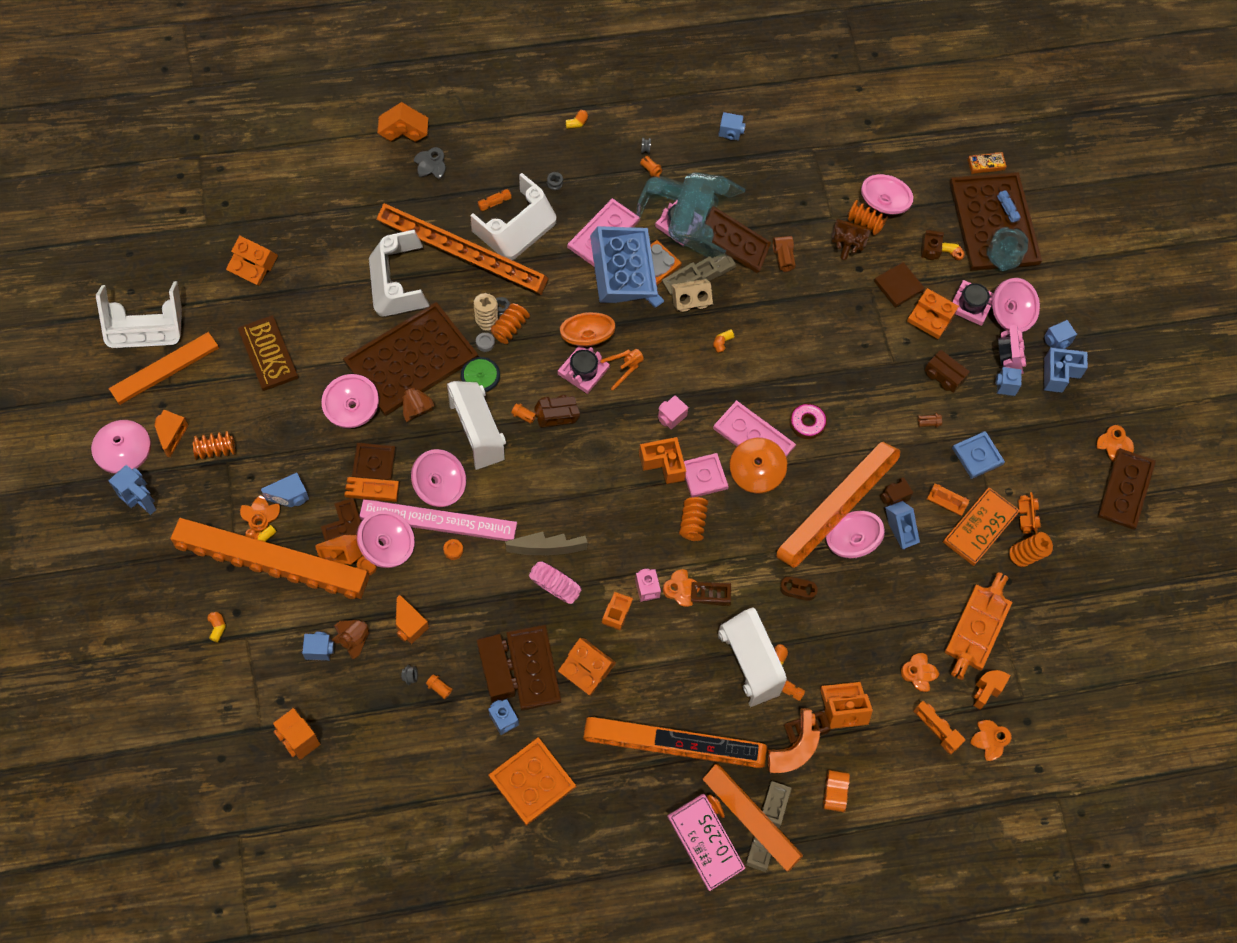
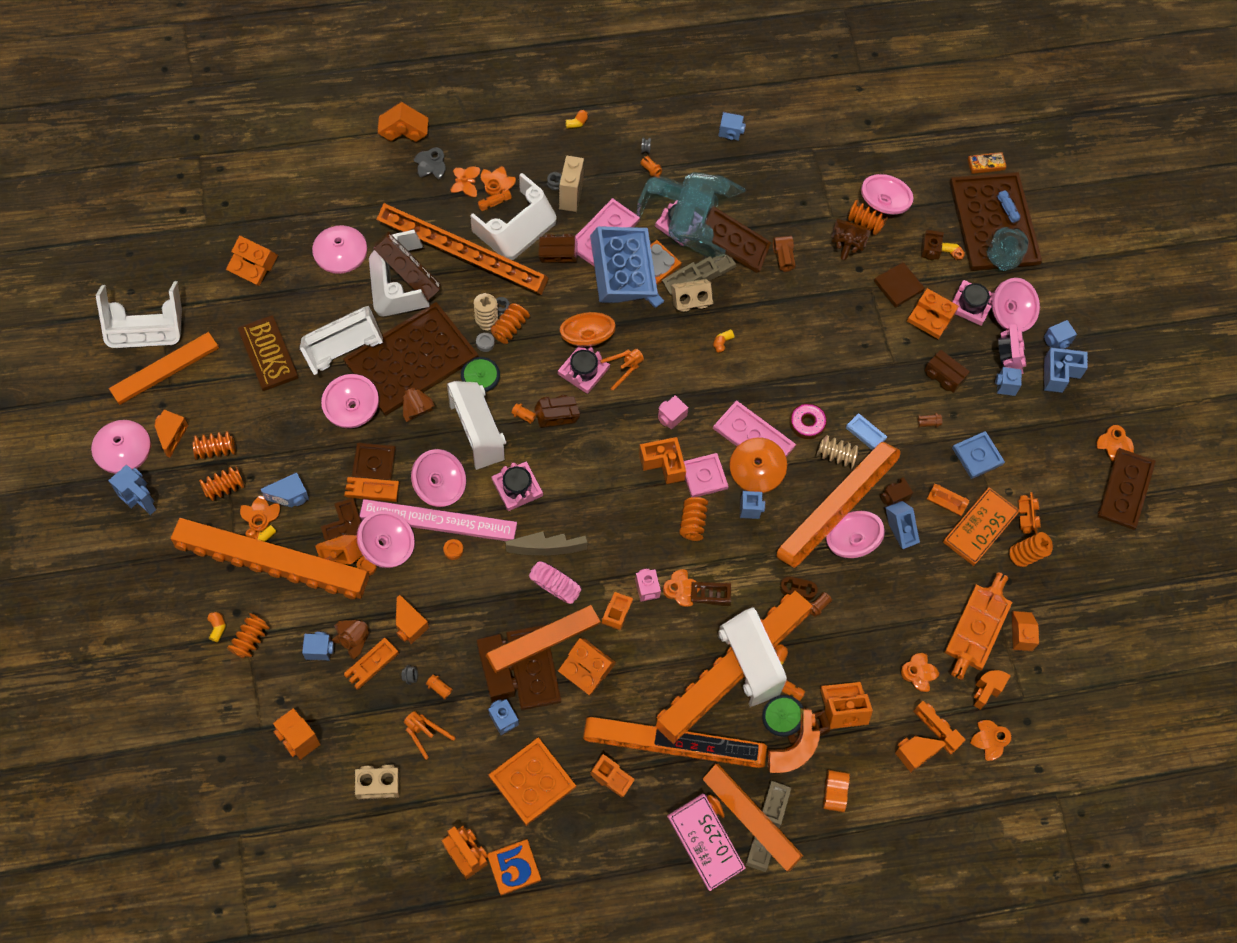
none -> orange piece [199,467,244,501]
none -> orange piece [227,613,270,659]
none -> white windscreen [300,306,383,375]
none -> bright pink dish [312,226,367,274]
none -> orange hinge [344,638,399,690]
none -> tan brick [355,765,400,799]
none -> reddish brown brick [374,231,440,301]
none -> orange plant [404,711,455,759]
none -> orange brick [442,826,488,880]
none -> orange piece [451,166,480,198]
none -> orange plate [481,166,516,195]
none -> orange tile [486,605,601,673]
none -> tile [487,839,541,896]
none -> piece [492,461,543,511]
none -> reddish brown brick [539,234,578,263]
none -> tan brick [559,155,584,212]
none -> orange brick [590,754,635,797]
none -> orange brick [656,591,813,744]
none -> medium blue brick [740,491,765,519]
none -> bright green wheel [762,695,804,737]
none -> dark orange pin [810,592,832,617]
none -> tan piece [816,435,858,469]
none -> light blue tile [846,413,887,450]
none -> orange slope [895,736,946,773]
none -> orange slope [1011,611,1039,651]

